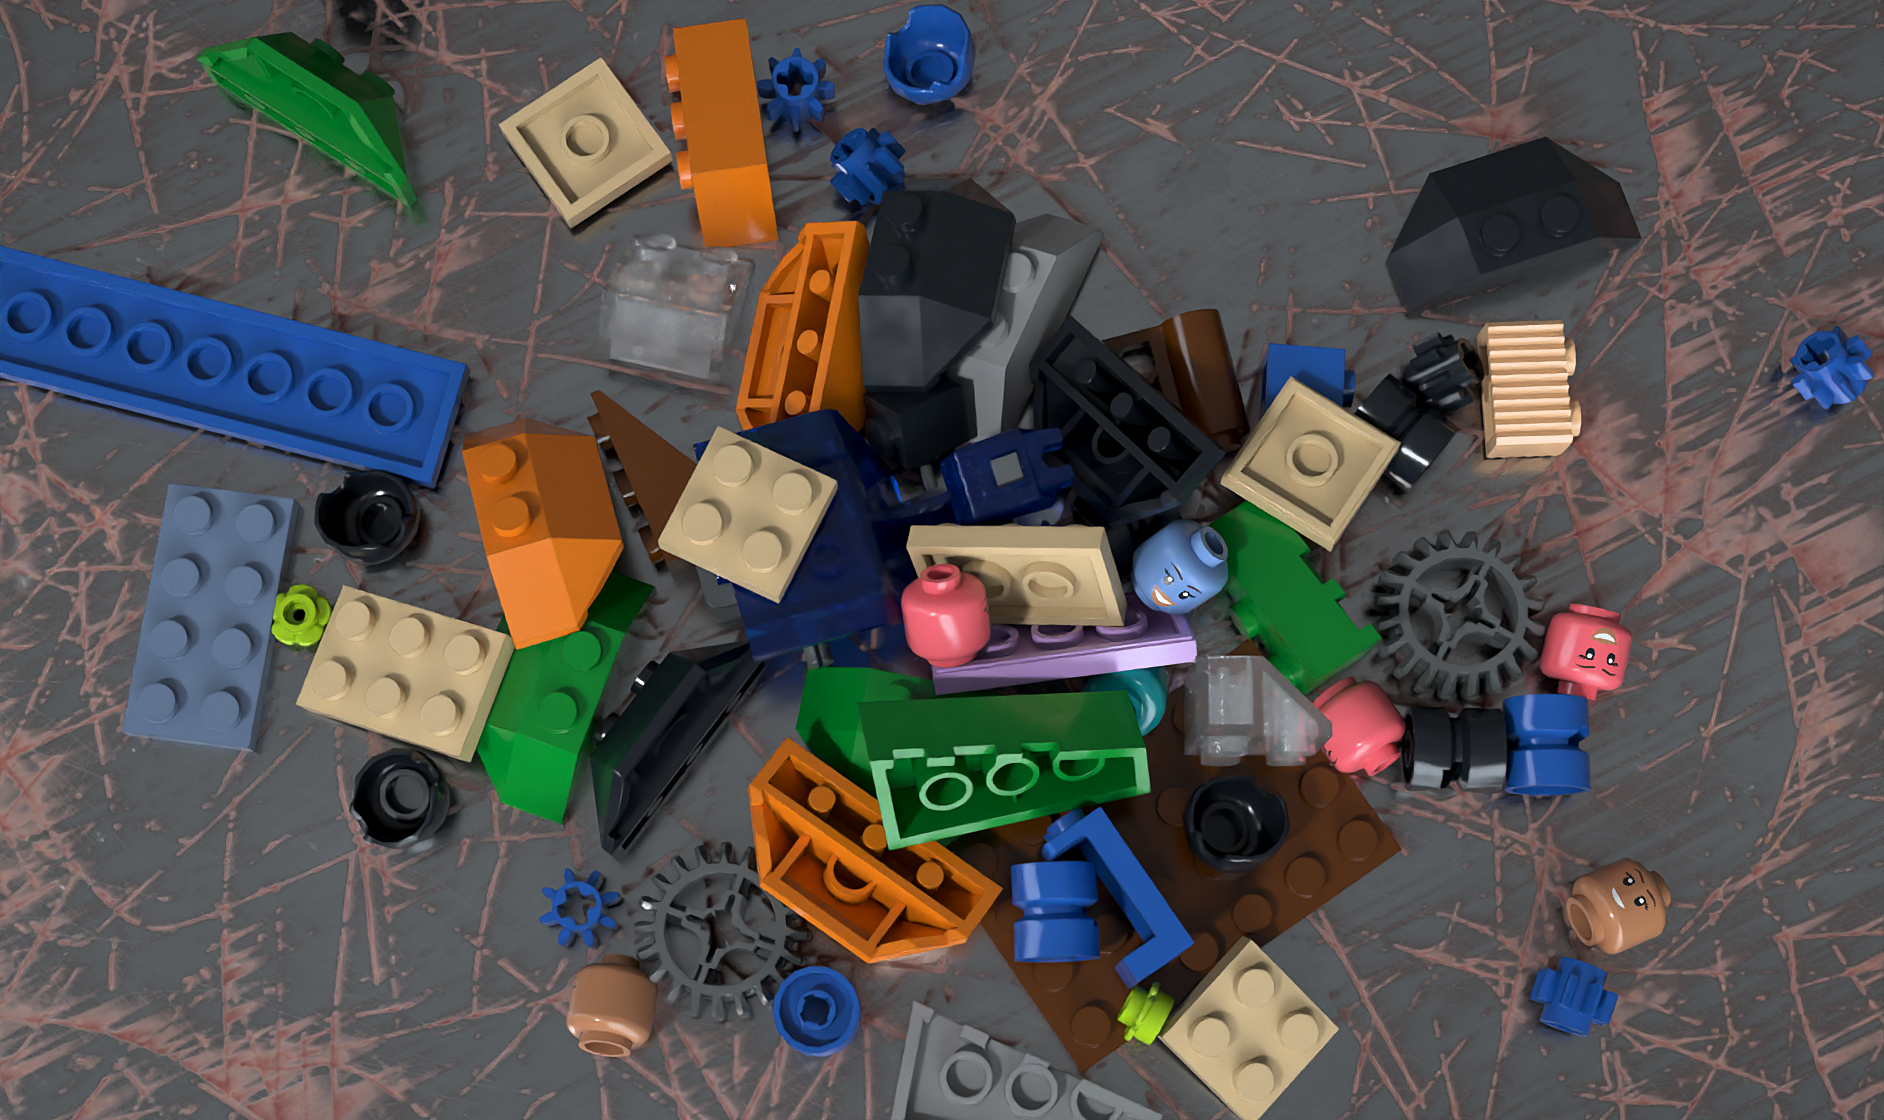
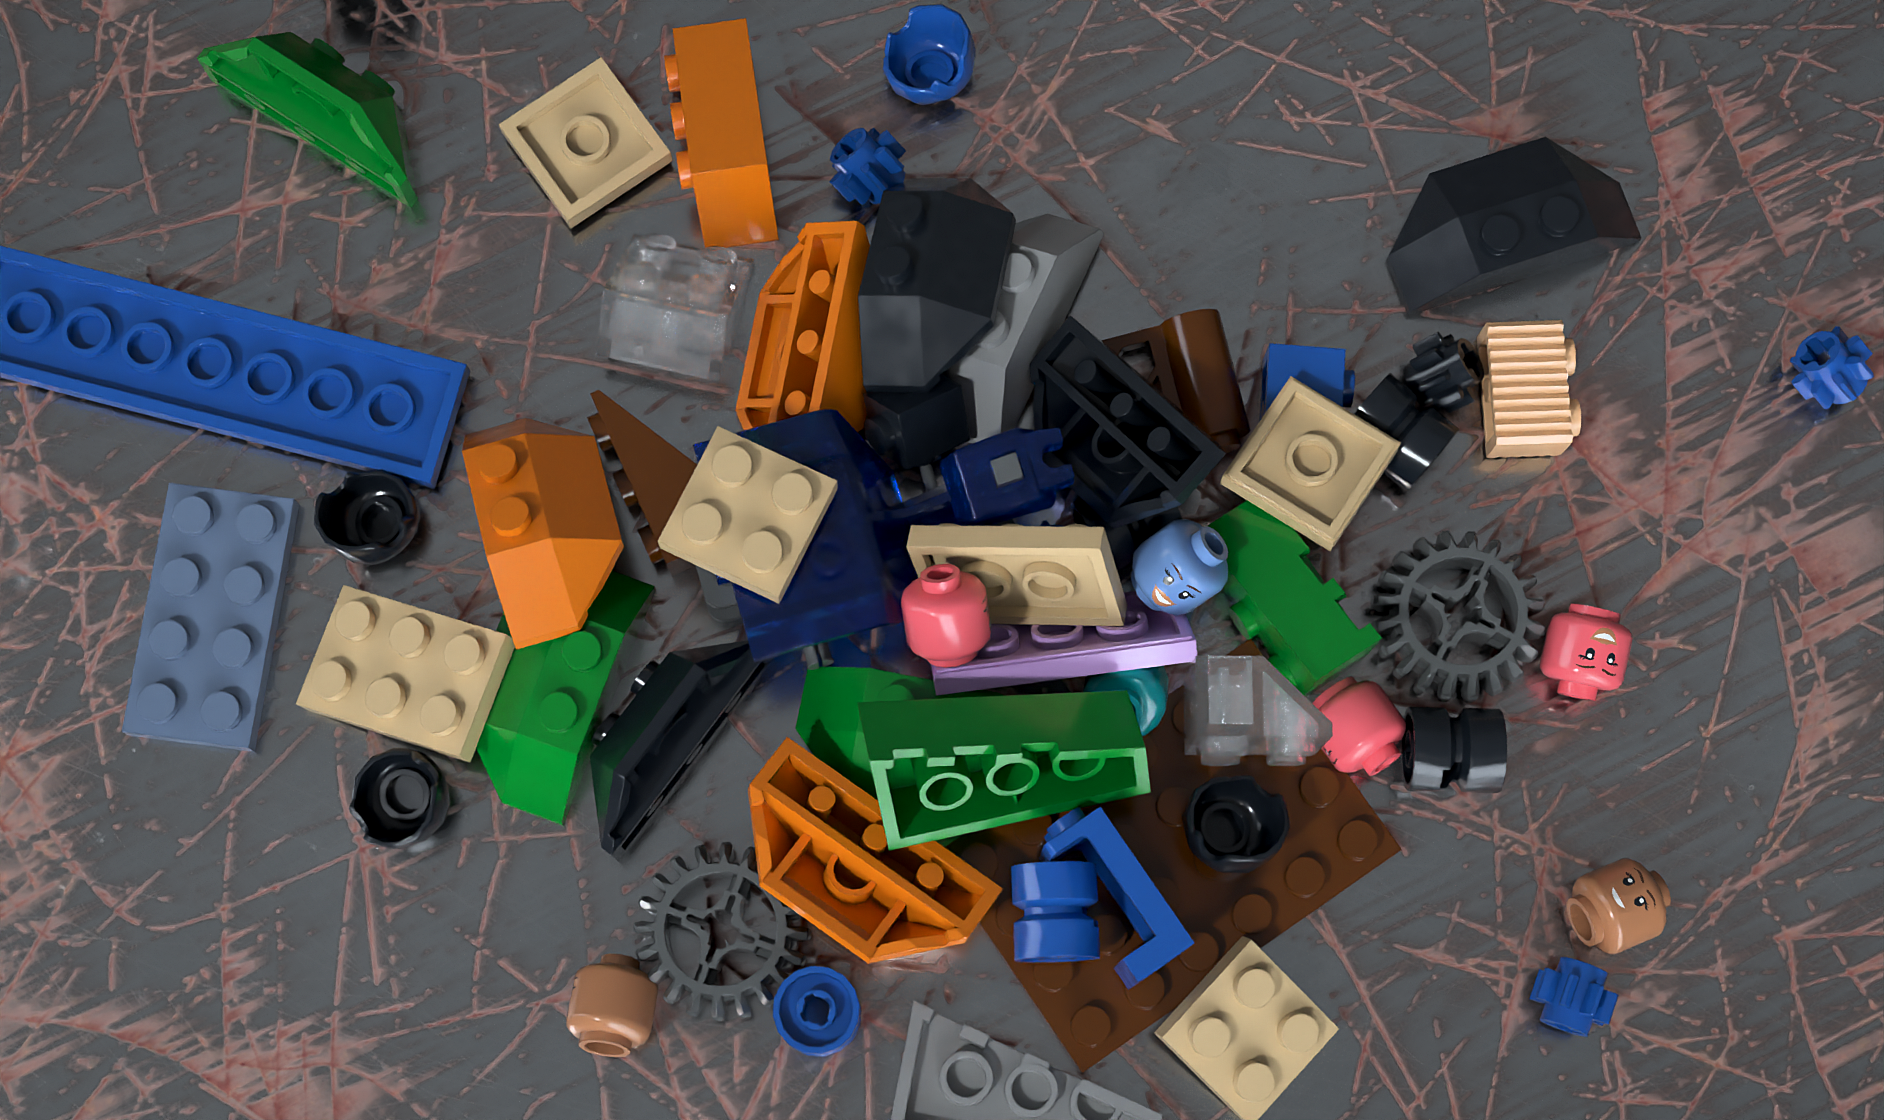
lime plate [271,584,332,646] -> none
blue gear [539,868,622,949] -> none
blue gear [757,48,835,131] -> none
lime plate [1117,981,1175,1045] -> none
blue wheel [1502,694,1591,796] -> none

